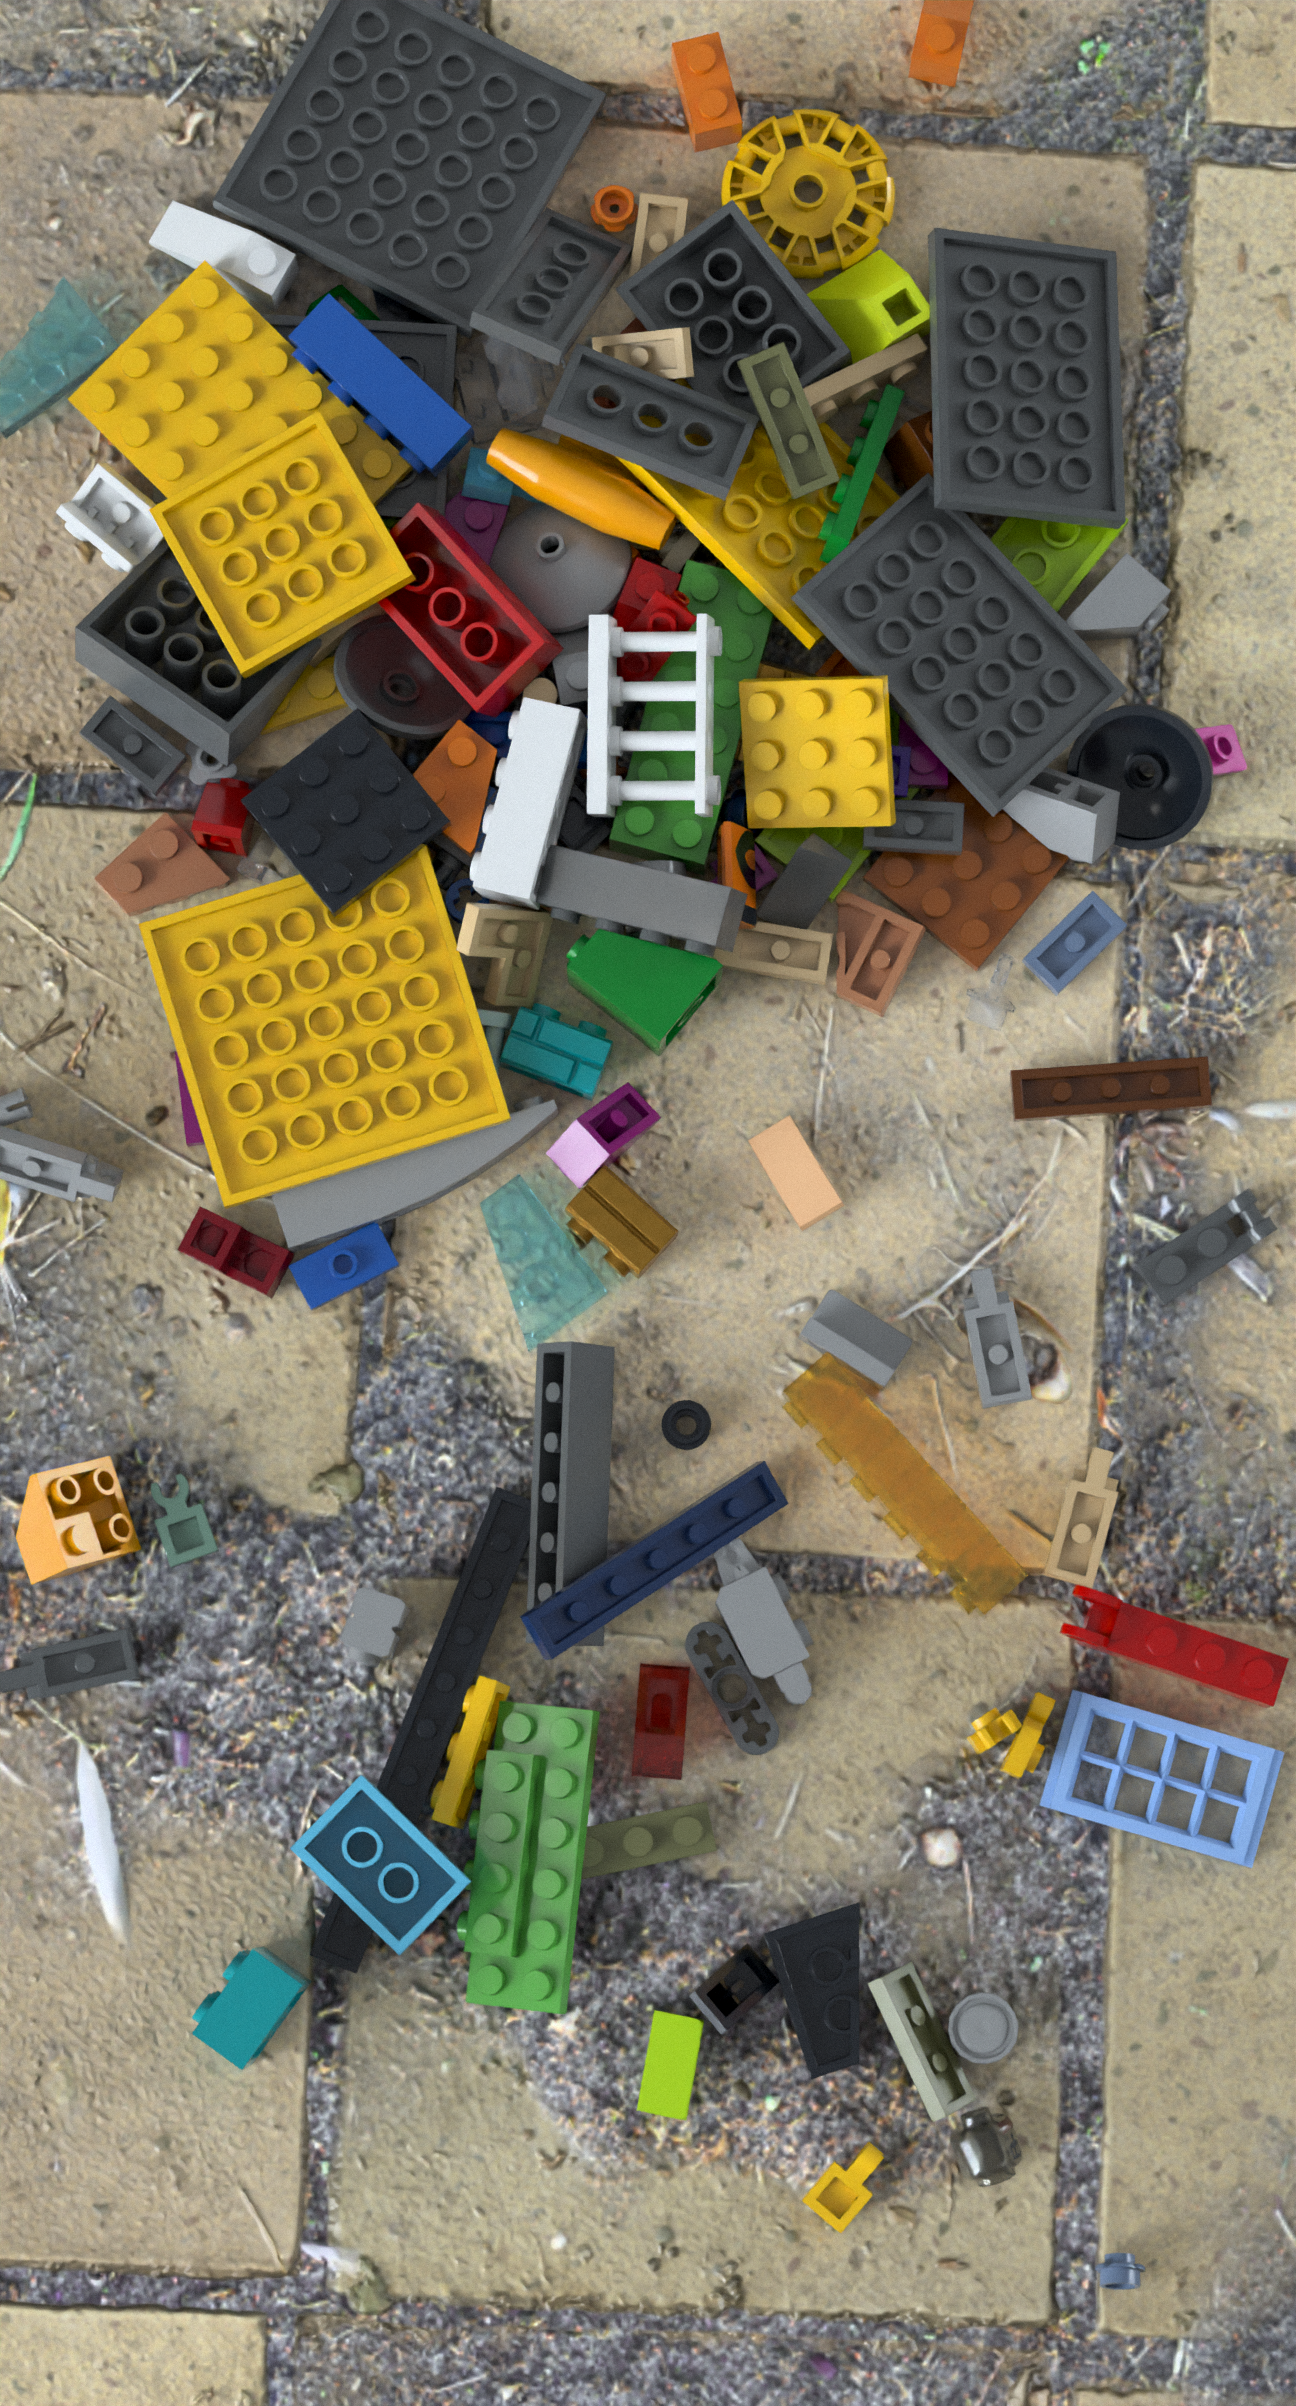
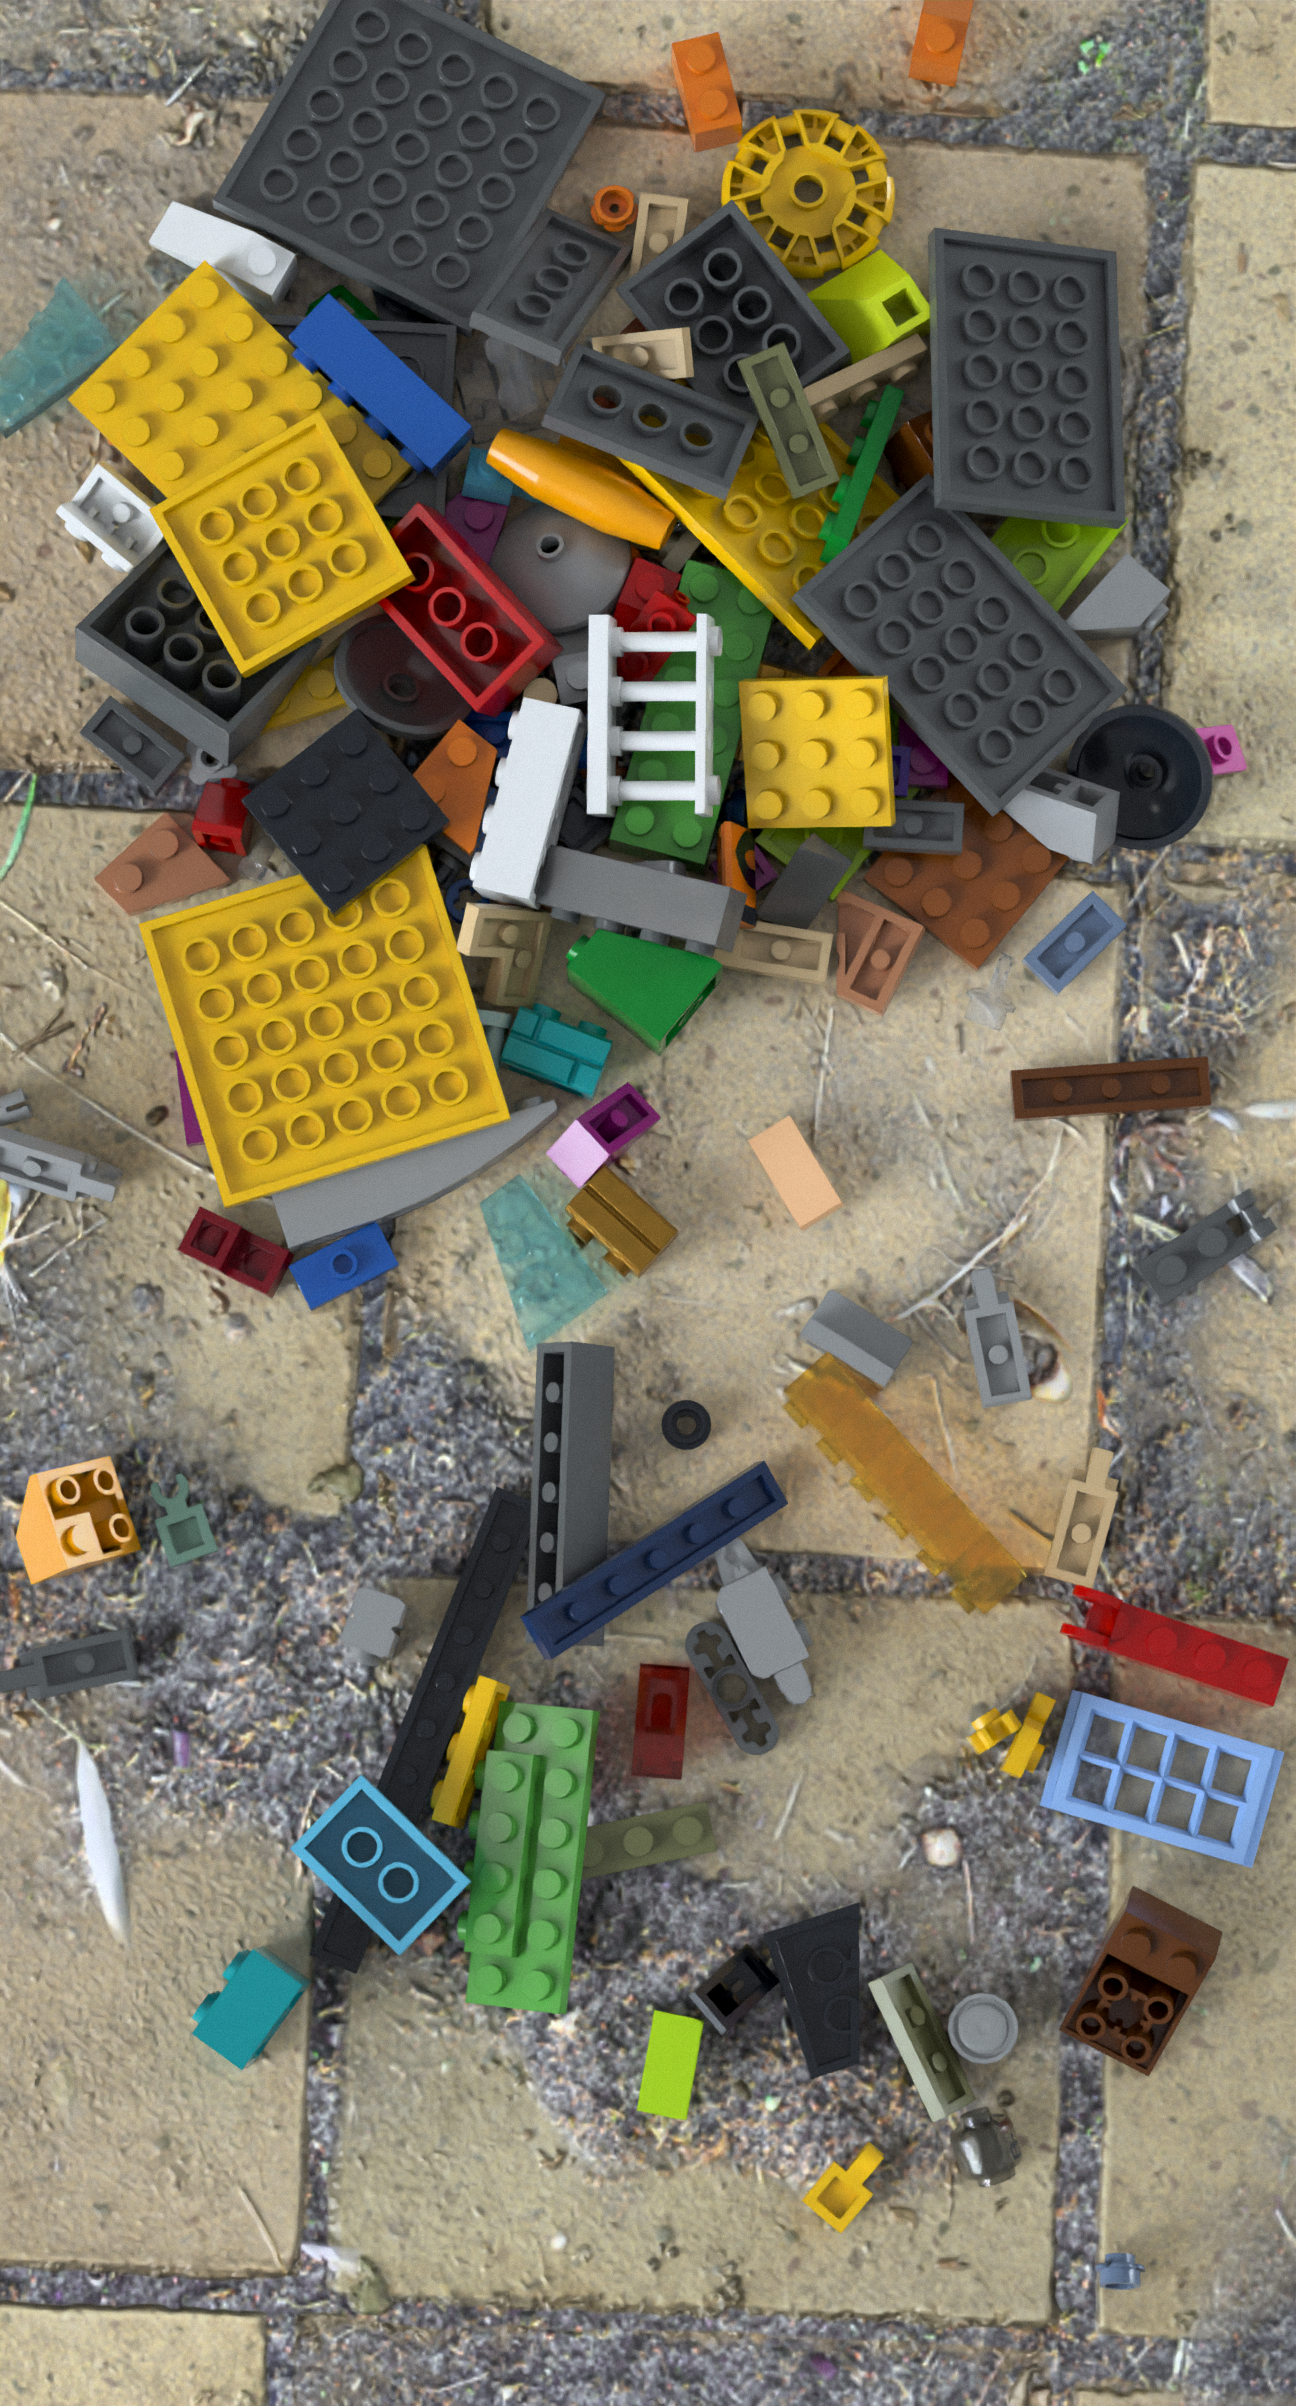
none -> reddish brown slope [1059,1886,1223,2077]

